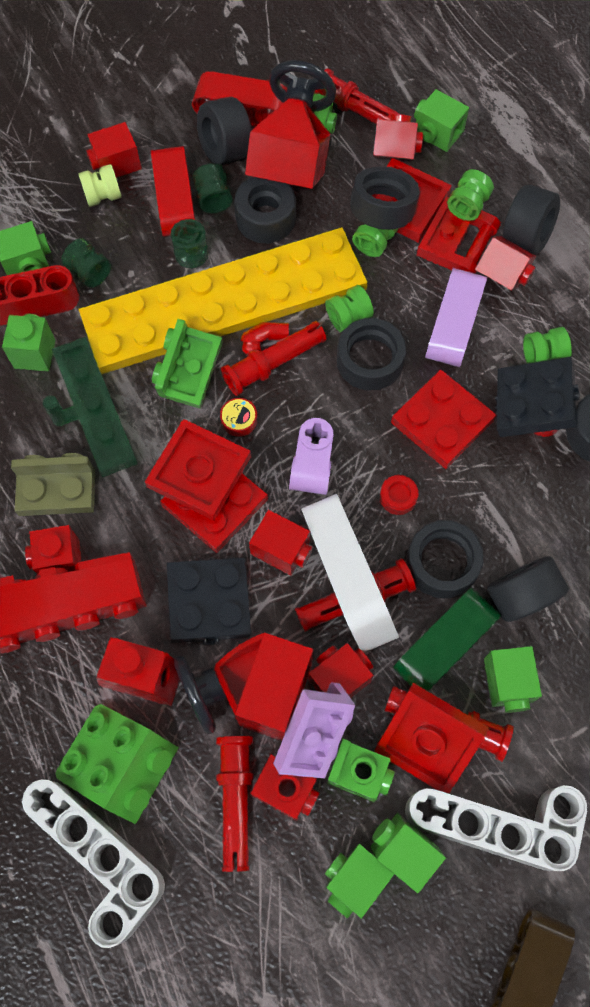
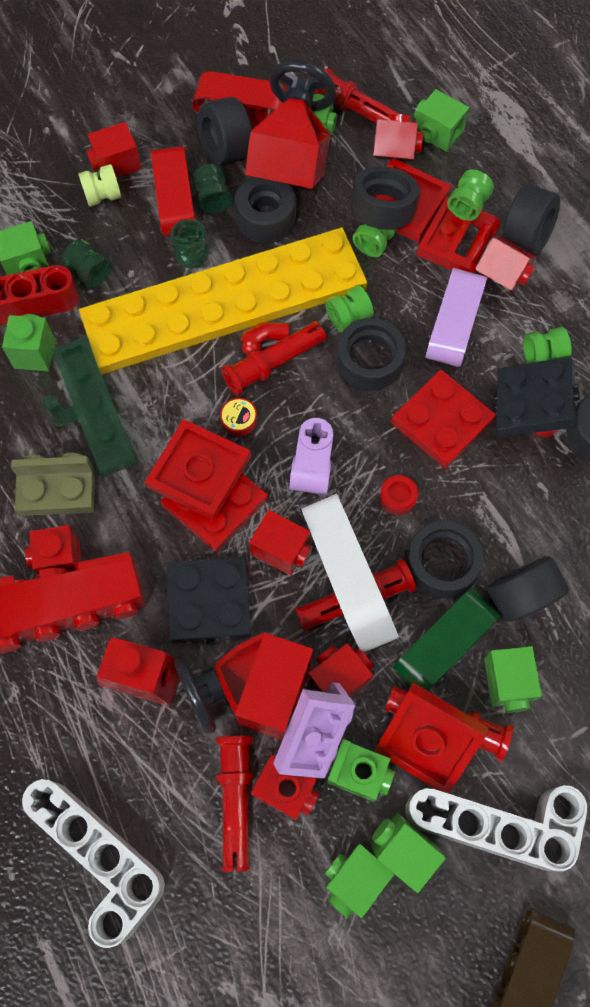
bright green bracket [56,704,179,824] -> none
bright green bracket [152,319,223,409] -> none

